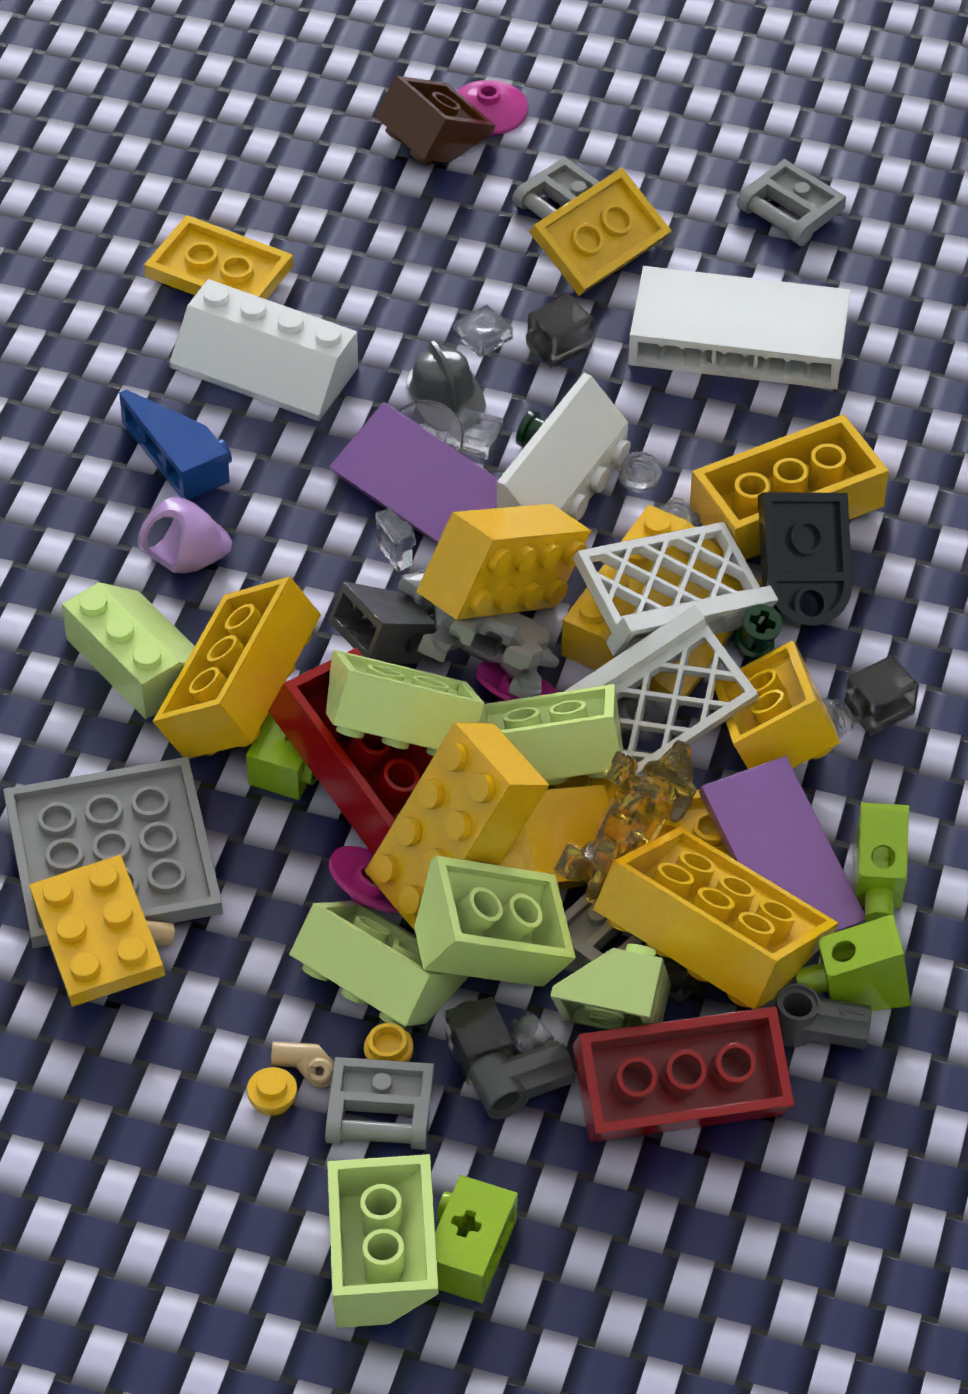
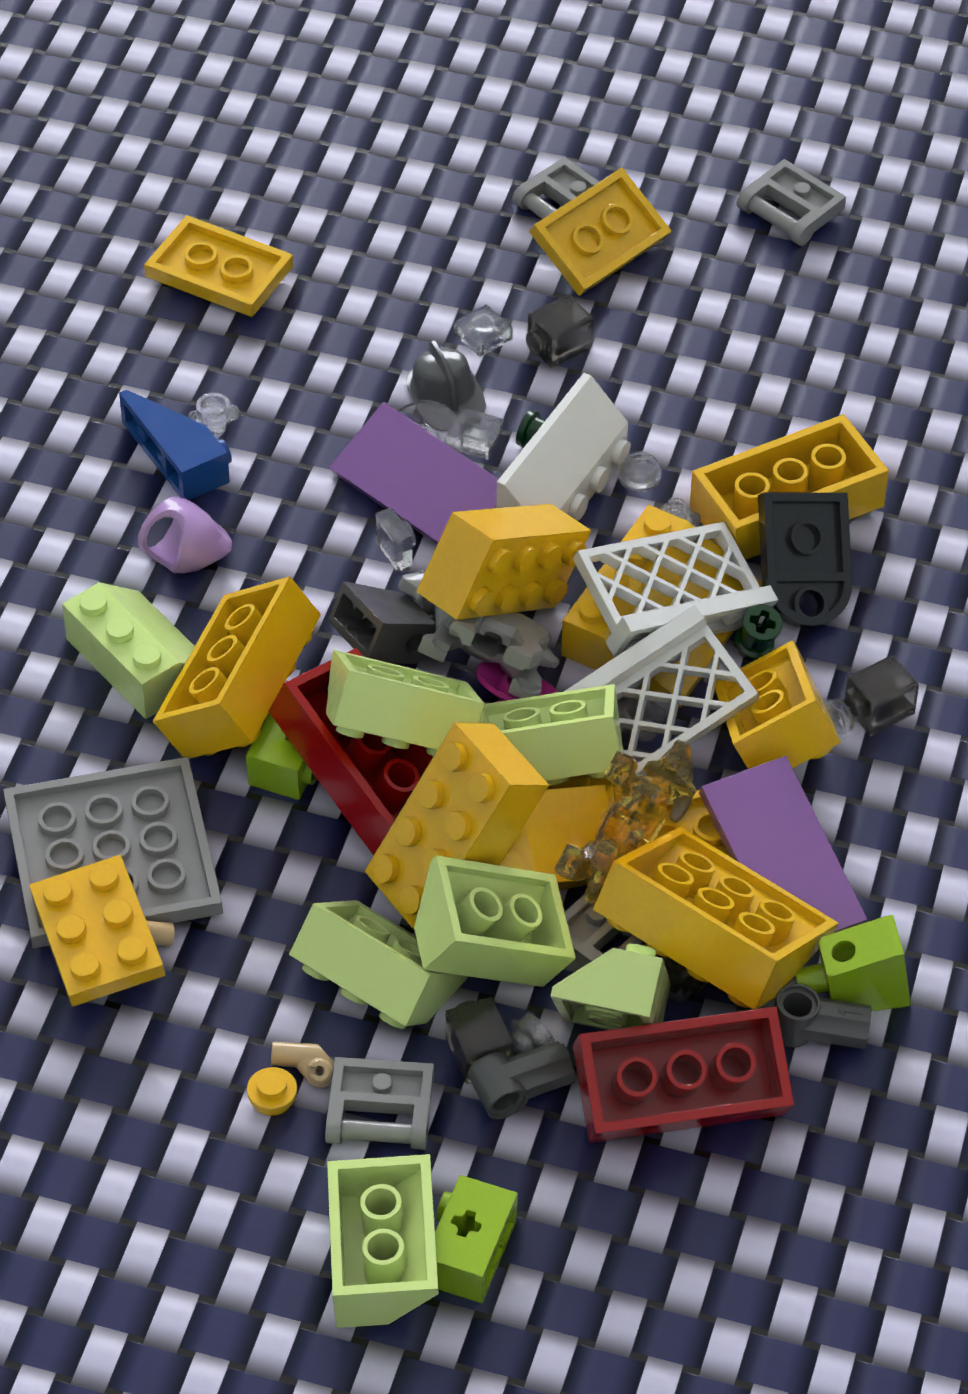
white slope [170,279,358,422] -> none
dark pink dish [329,846,399,913] -> none
yellow plate [364,1023,414,1062] -> none
reddish brown slope [375,76,496,164] -> none
dark pink dish [457,80,528,136] -> none
white brick [628,266,851,390] -> none
lime torso [853,802,909,922] -> none
none -> clear plate [188,393,240,435]

